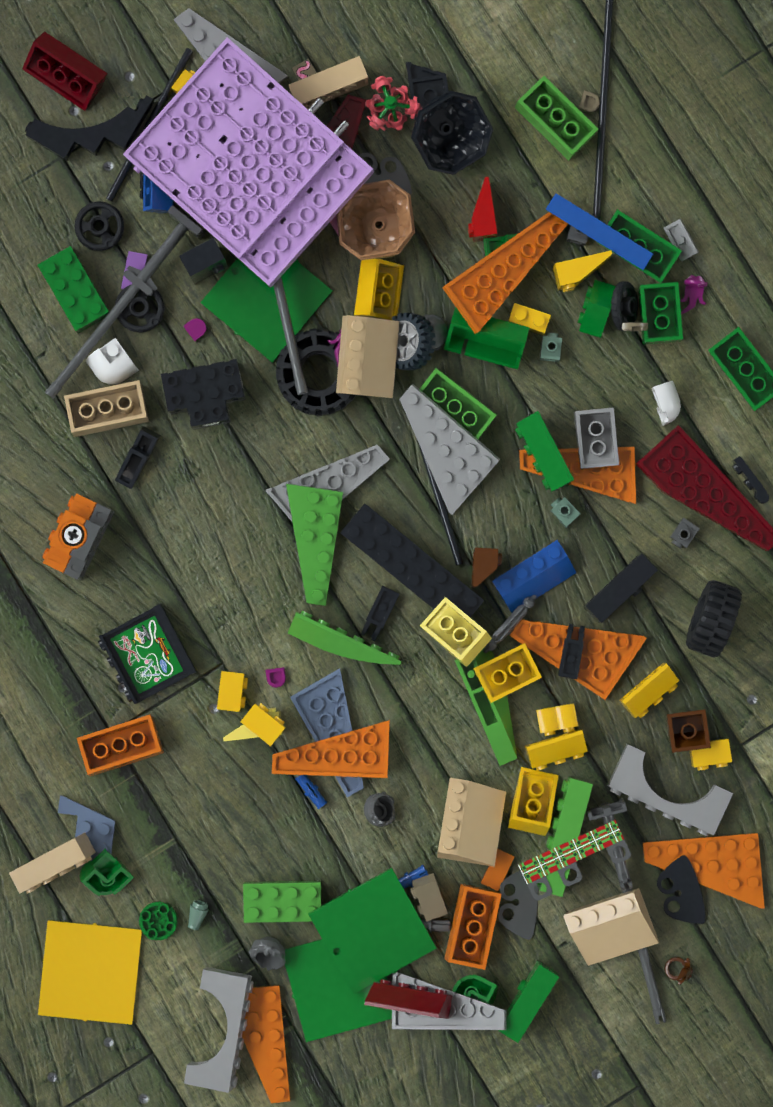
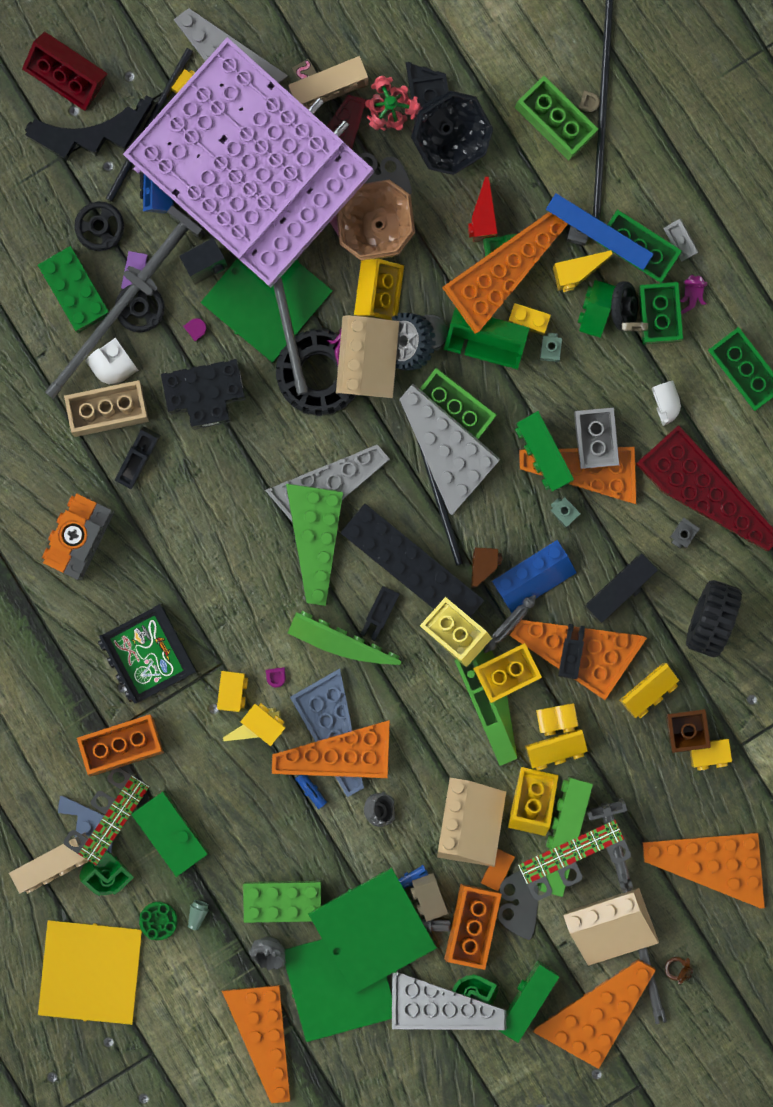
light grey arch [184,967,254,1093] -> none
dark red slope [364,979,452,1019] -> none
light grey arch [607,744,733,837] -> none
black piece [657,855,705,924] -> none
black hinge [732,456,770,504] -> none
none -> piece [63,768,149,865]
none -> green brick [131,791,209,877]
none -> orange wing [533,959,656,1069]

